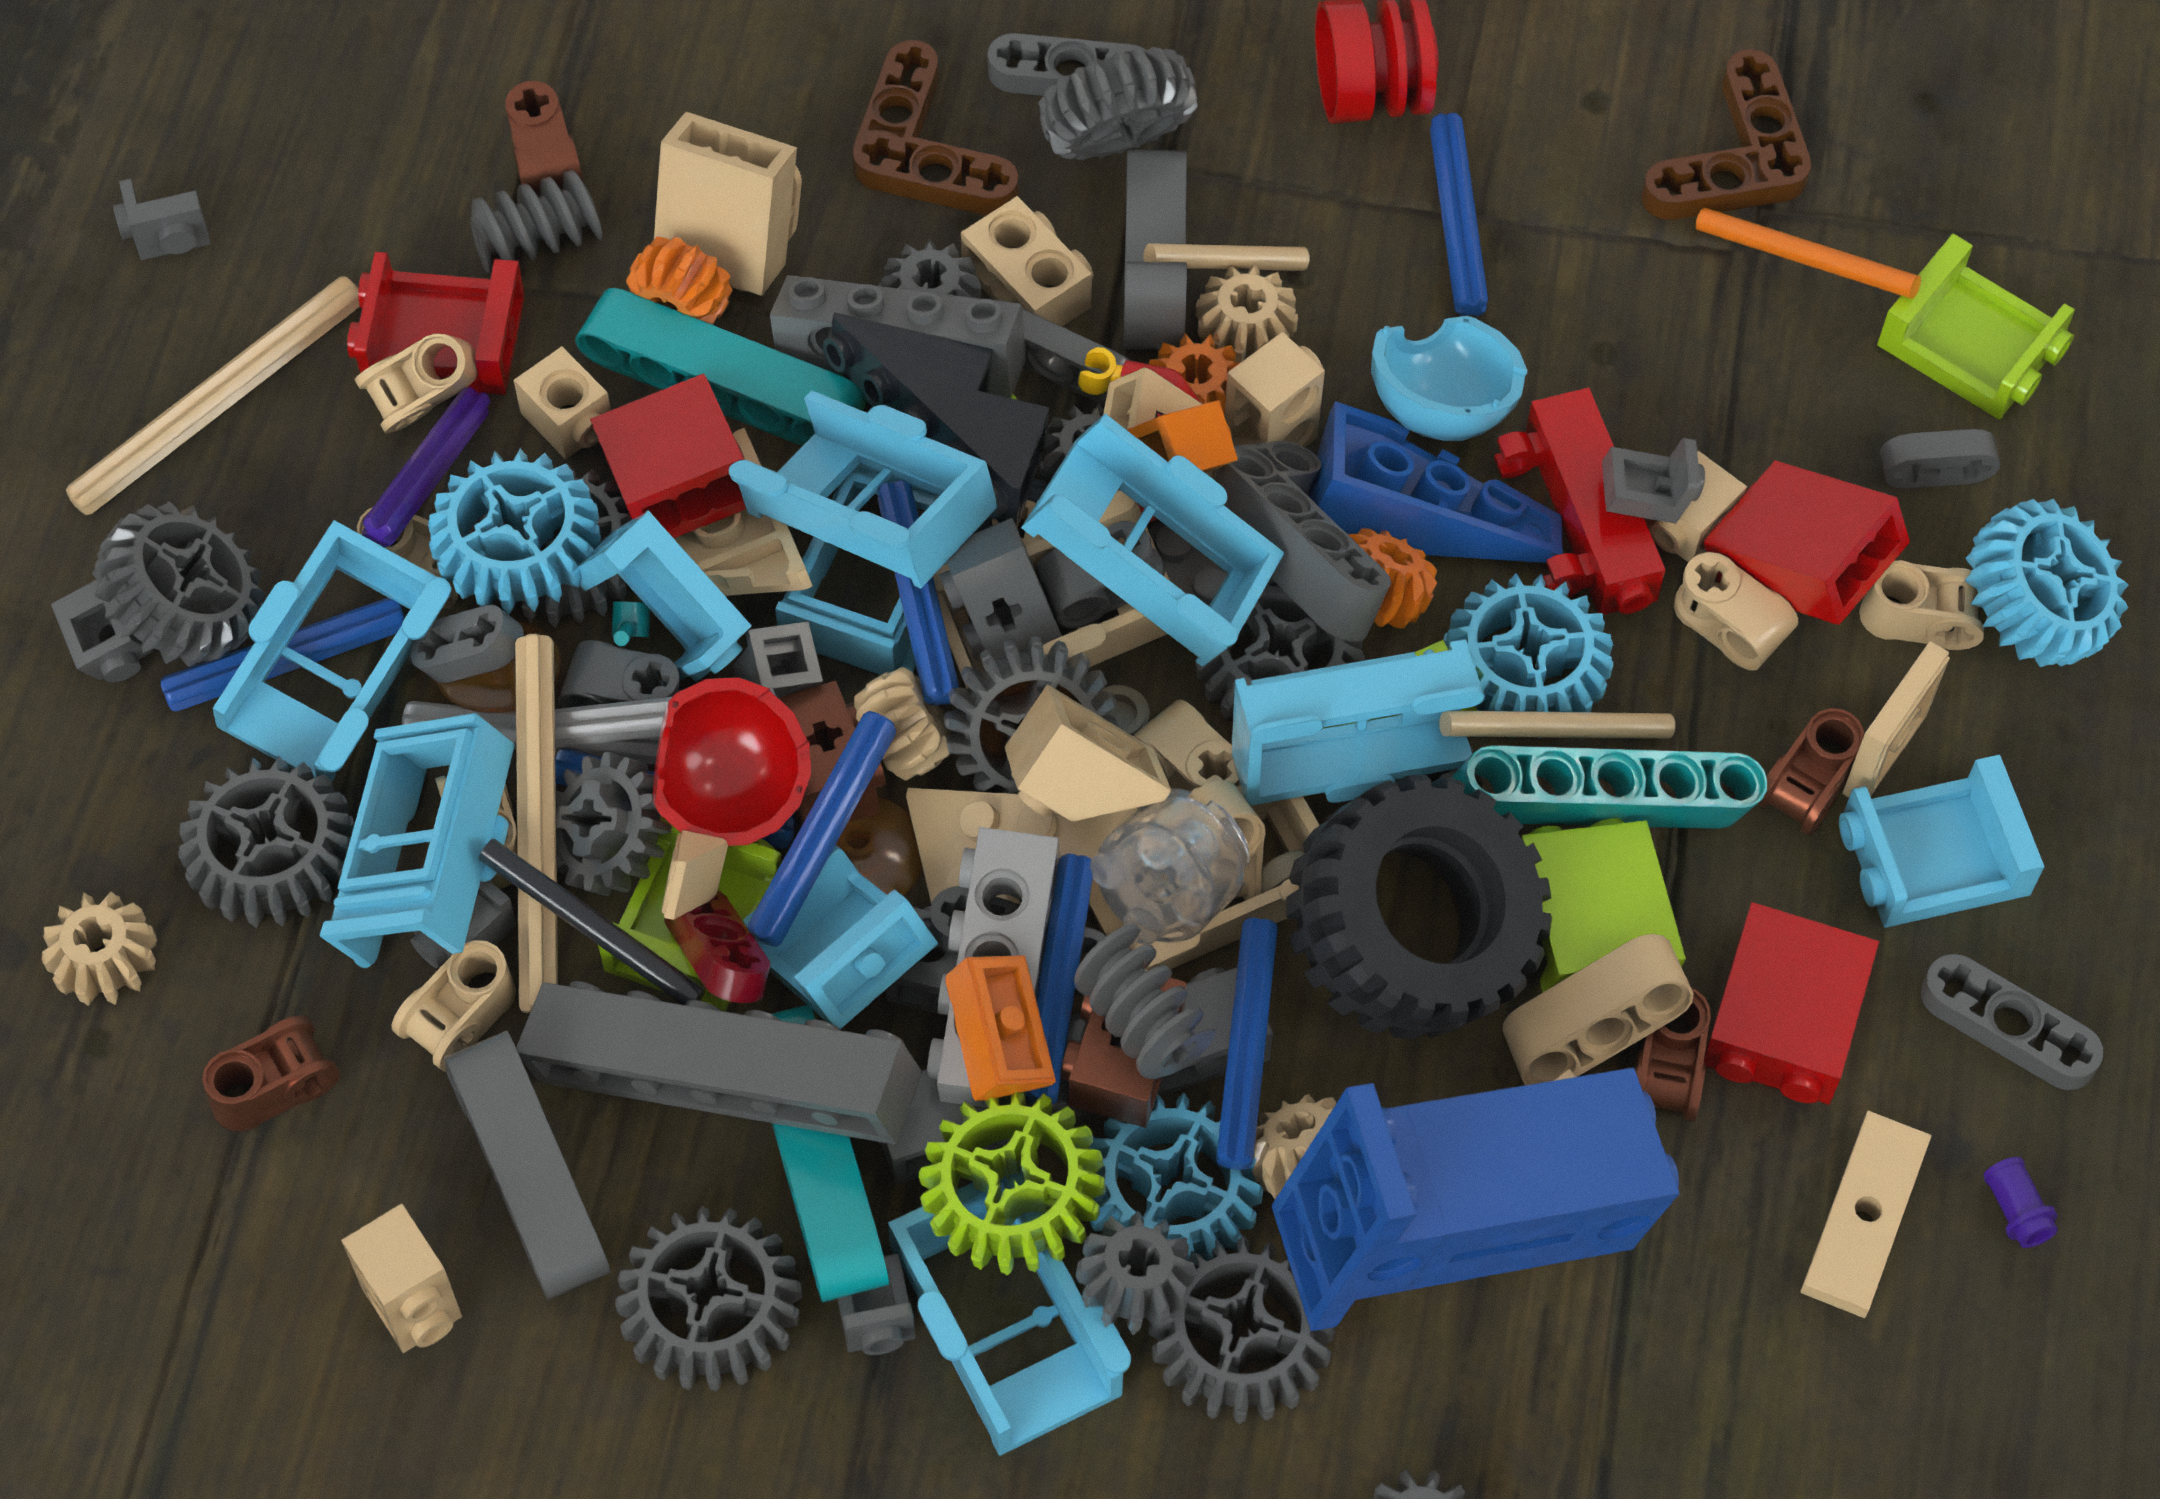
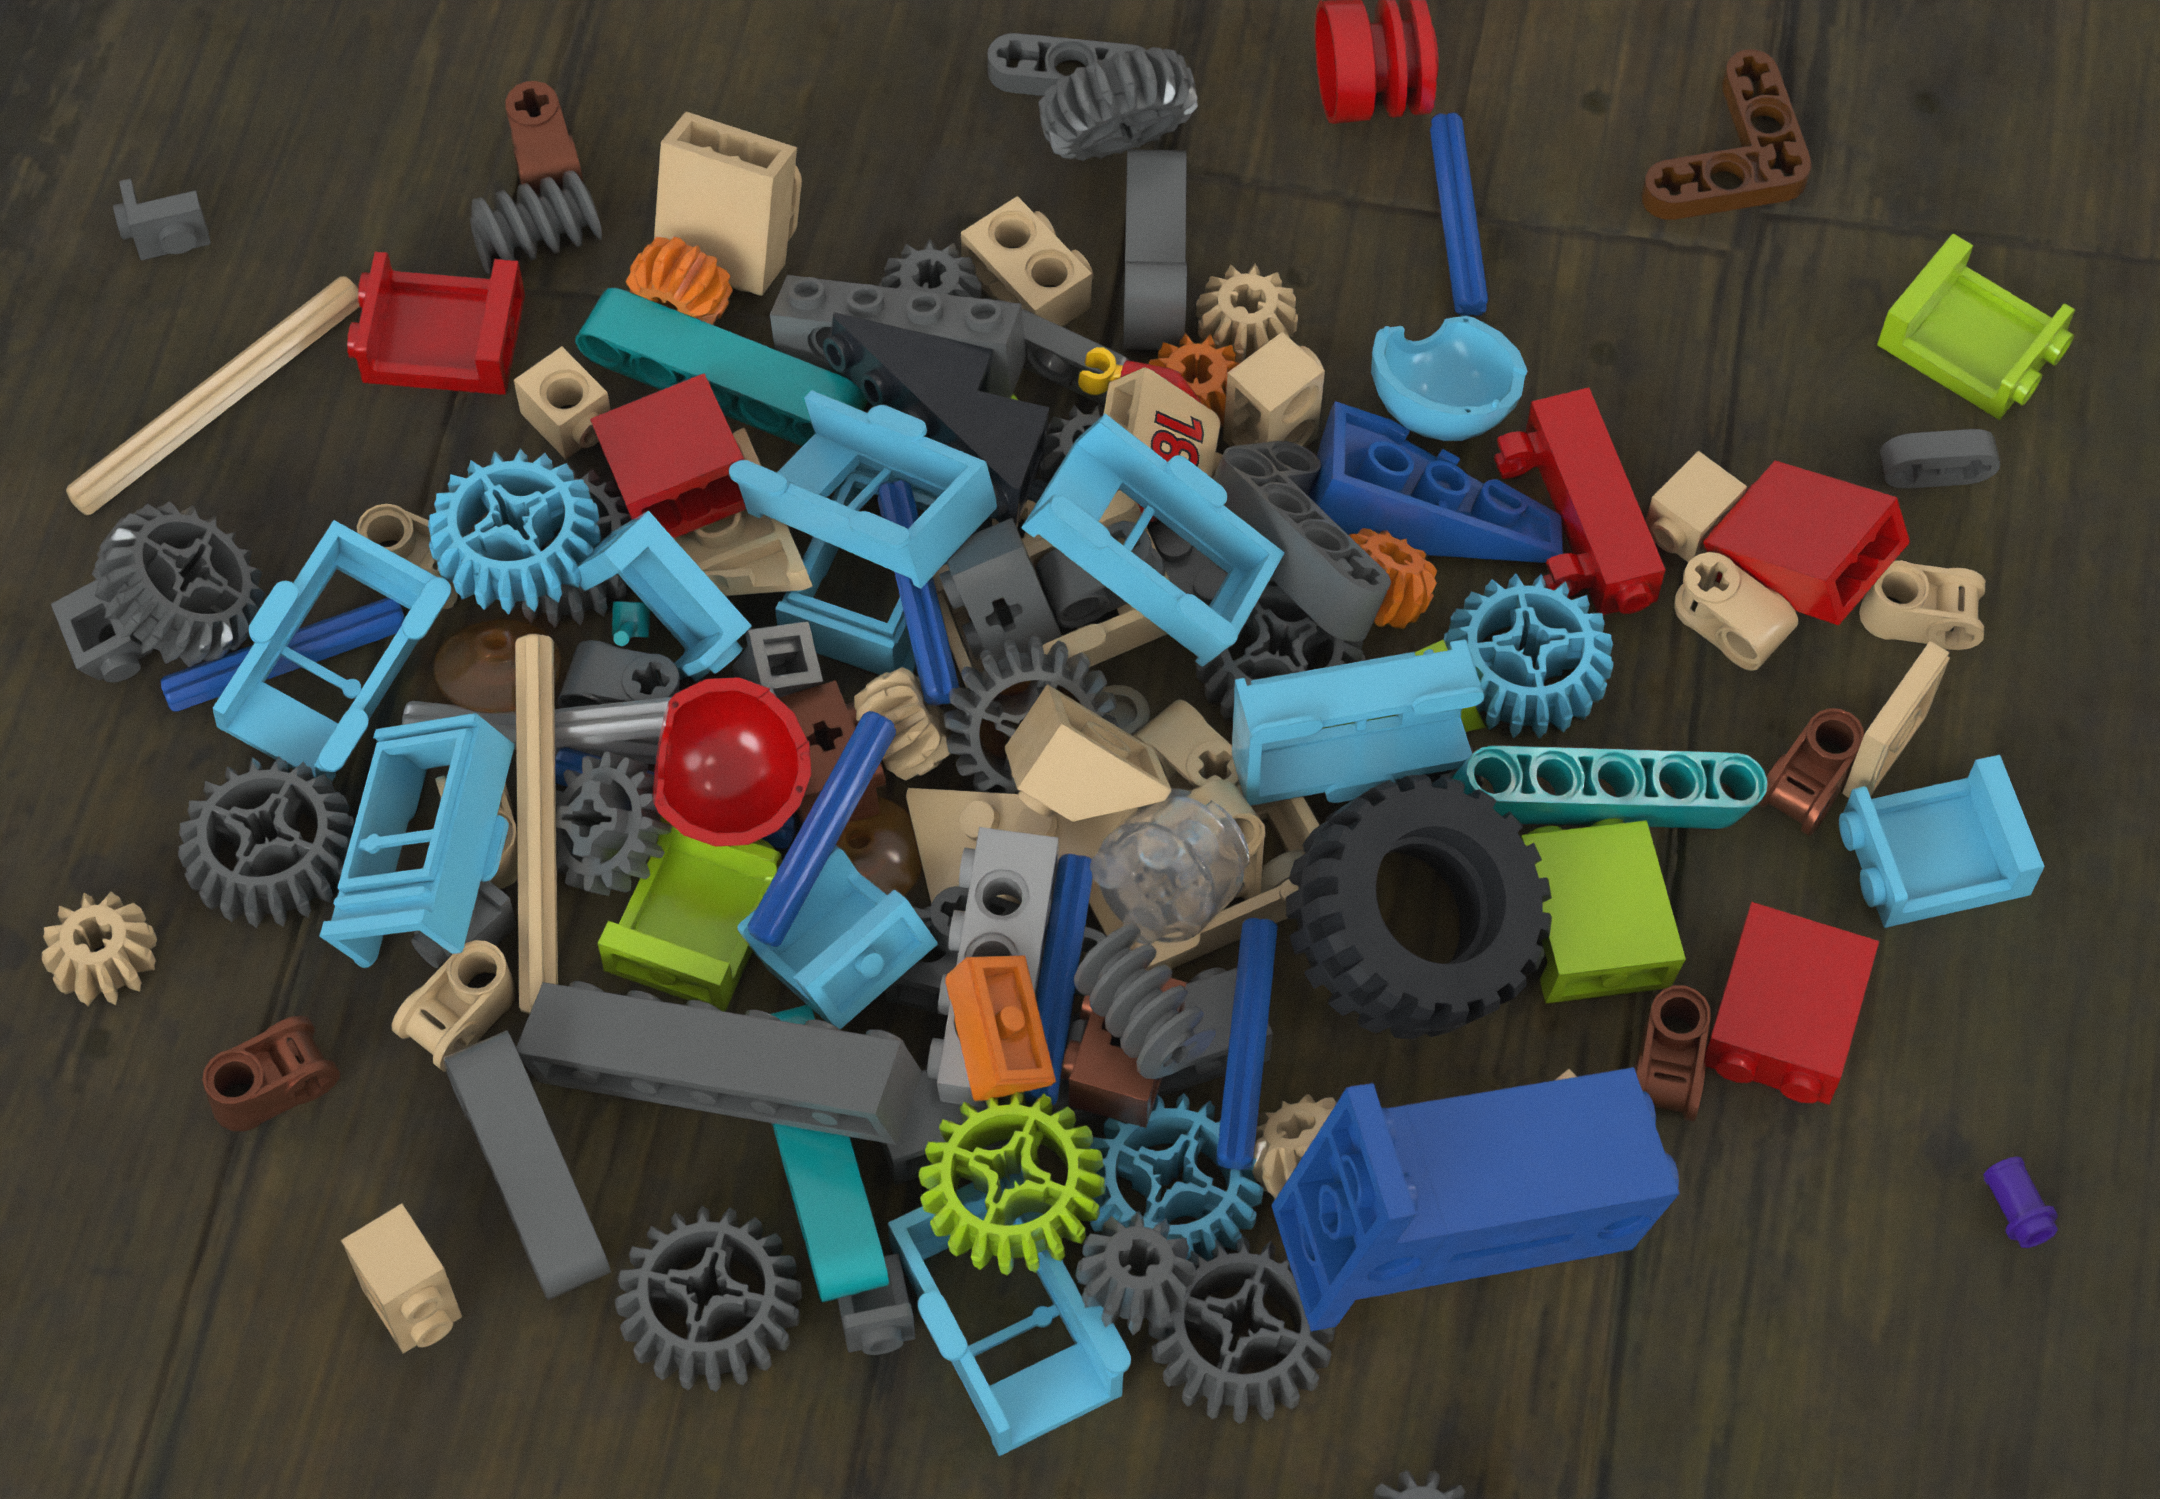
tan piece [354,334,478,434] -> none
dark purple axle [362,387,491,548] -> none
dark grey beam [410,605,523,683] -> none
black bar [478,838,706,1005] -> none
tan slope [661,830,728,920] -> none
dark red beam [664,890,770,1003] -> none
reddish brown beam [853,40,1019,215] -> none
orange brick [1127,400,1238,473] -> none
tan bar [1143,243,1309,271] -> none
tan bar [1439,711,1675,739] -> none
tan beam [1502,934,1694,1085] -> none
dark grey bracket [1602,438,1705,524] -> none
orange bar [1696,208,1921,299] -> none
tan tile [1800,1111,1932,1318] -> none
dark grey beam [1921,954,2103,1090] -> none
medium azure gear [1965,499,2129,667] -> none

